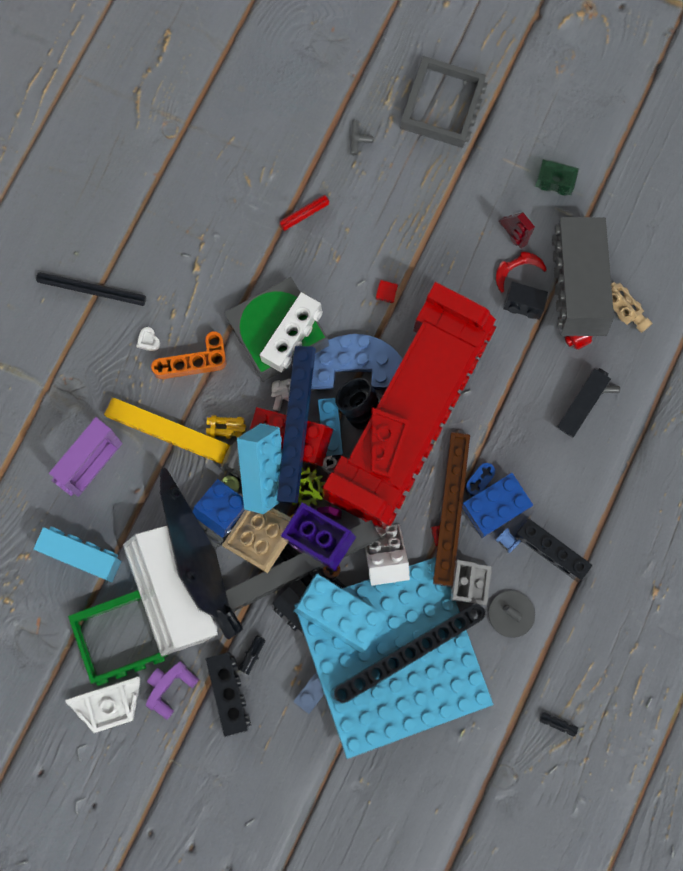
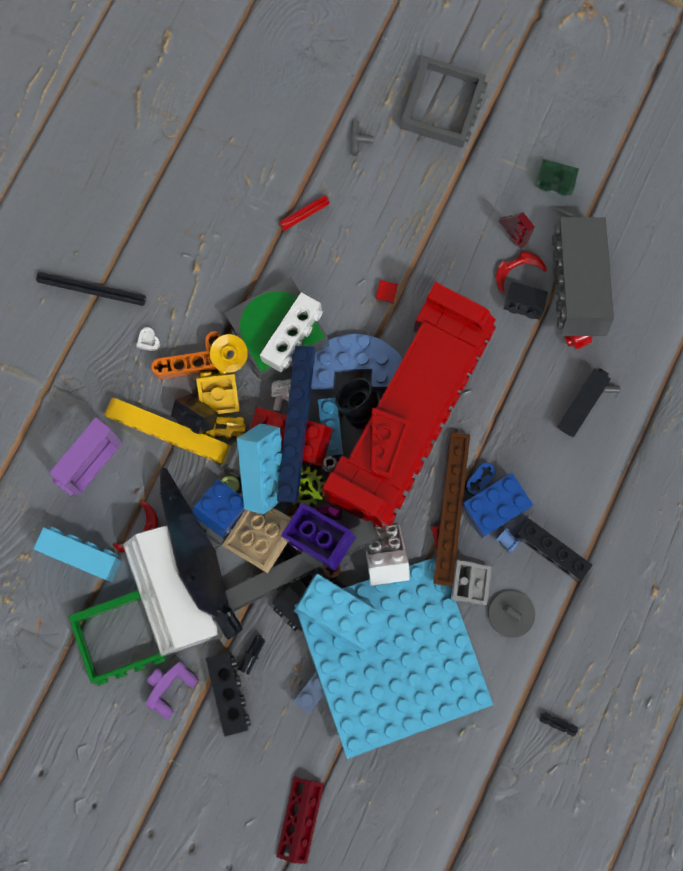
white wing [65,676,141,733] -> none
black beam [331,604,485,704] -> none
tan brick [611,282,653,333] -> none
none -> red piece [113,501,158,553]
none -> black brick [171,395,218,434]
none -> yellow plate [196,370,240,414]
none -> yellow dish [210,334,248,373]
none -> dark red fence [276,777,324,864]

